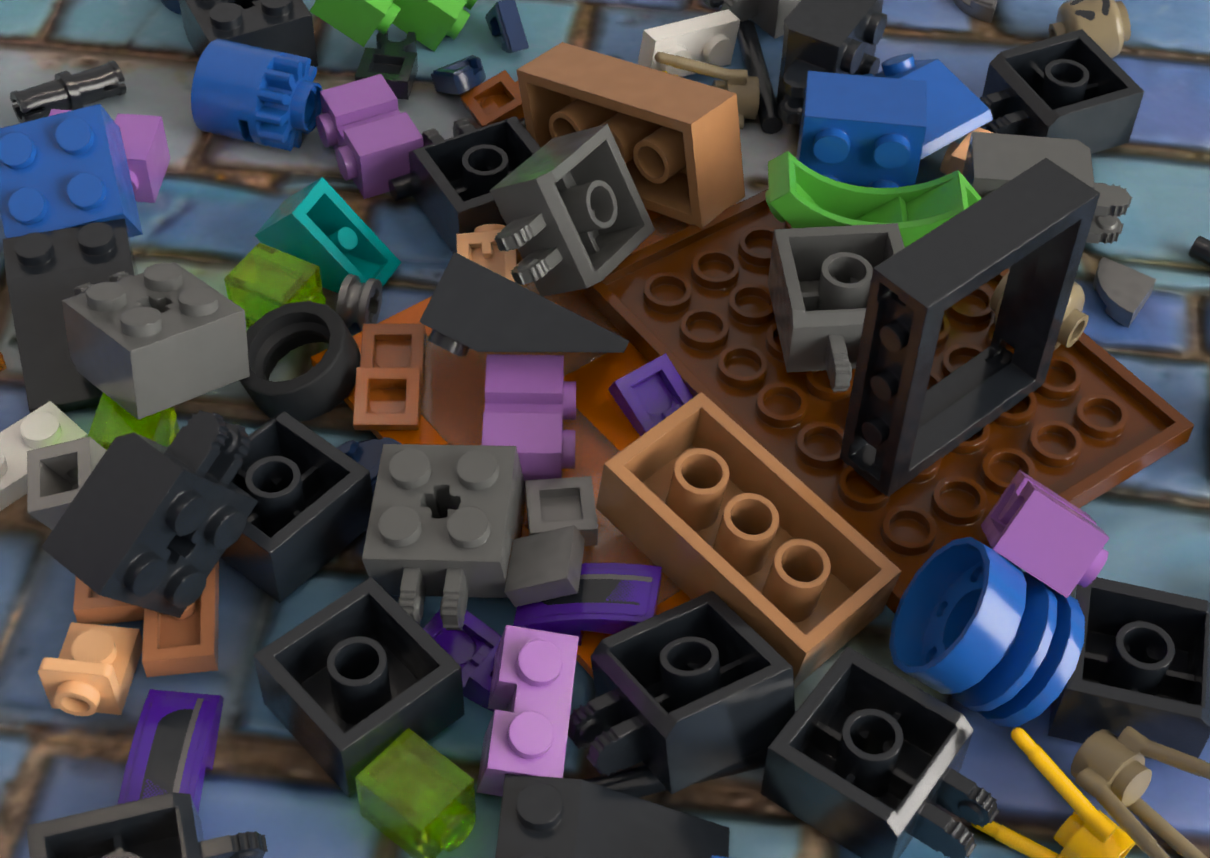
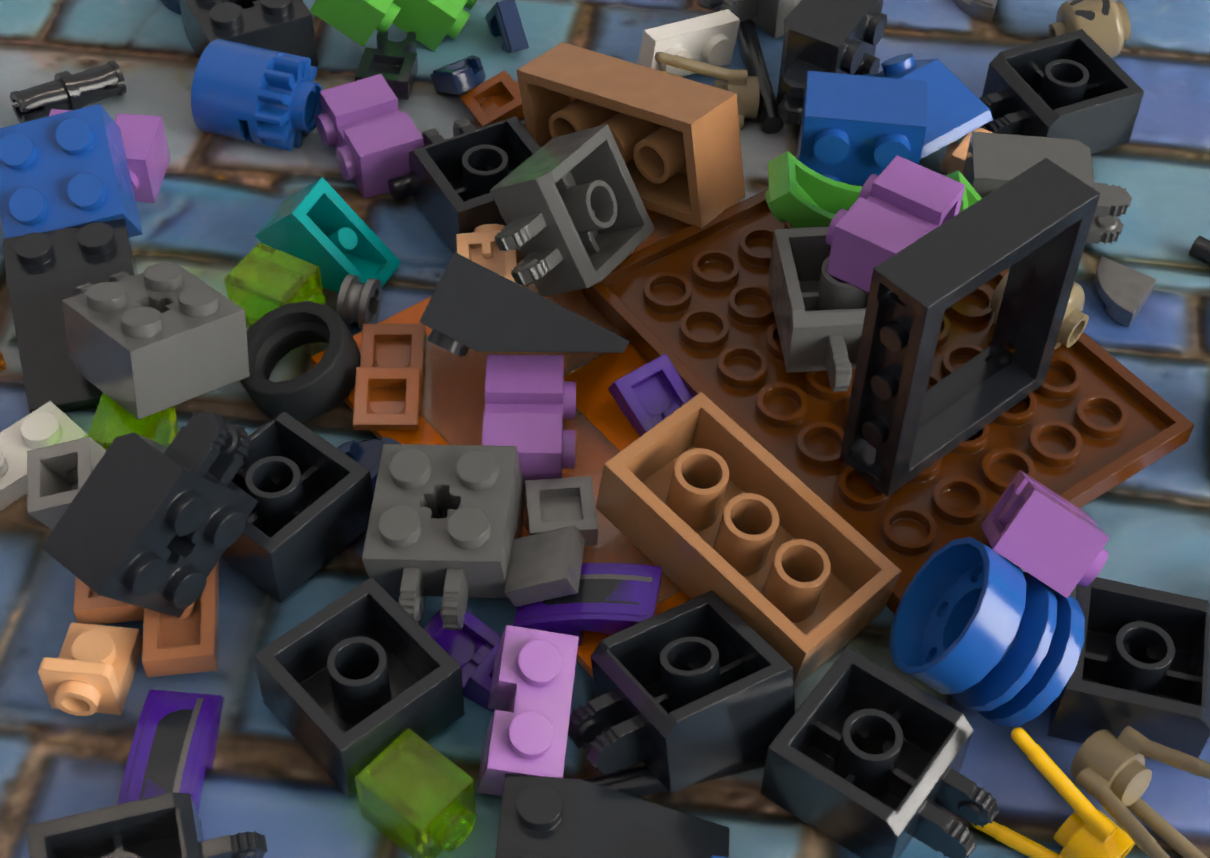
none -> medium lavender brick [826,155,965,293]

